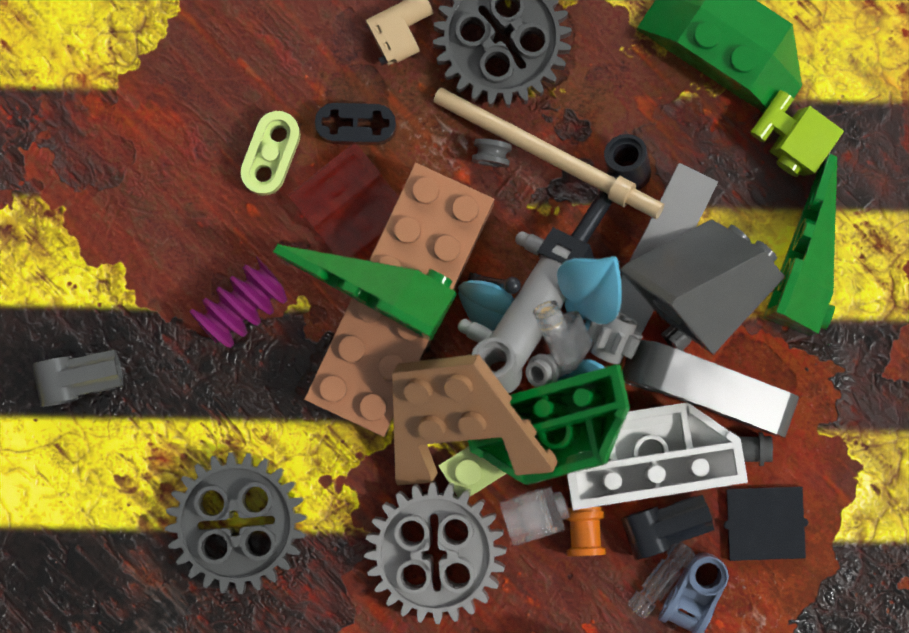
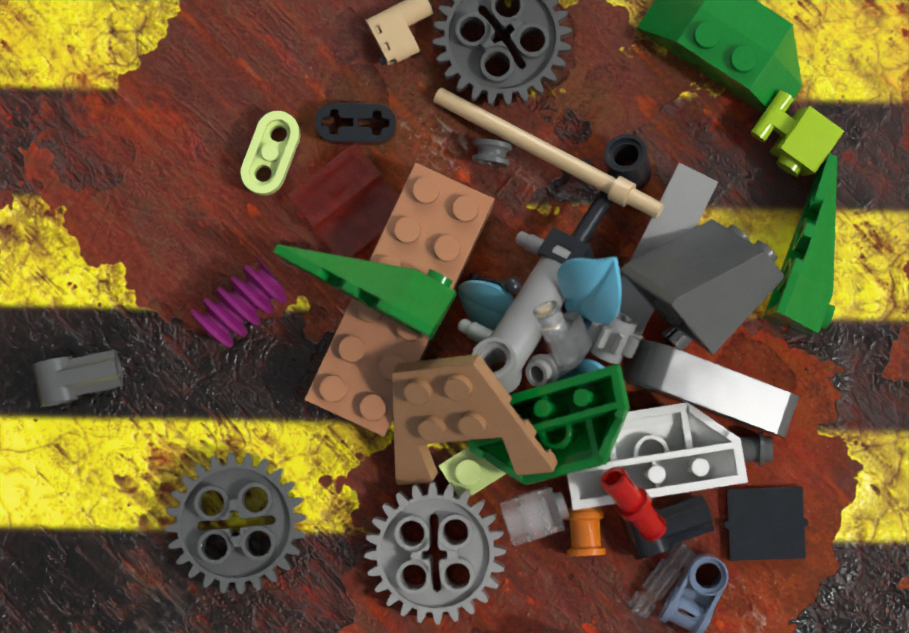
none -> red pin [600,466,667,542]

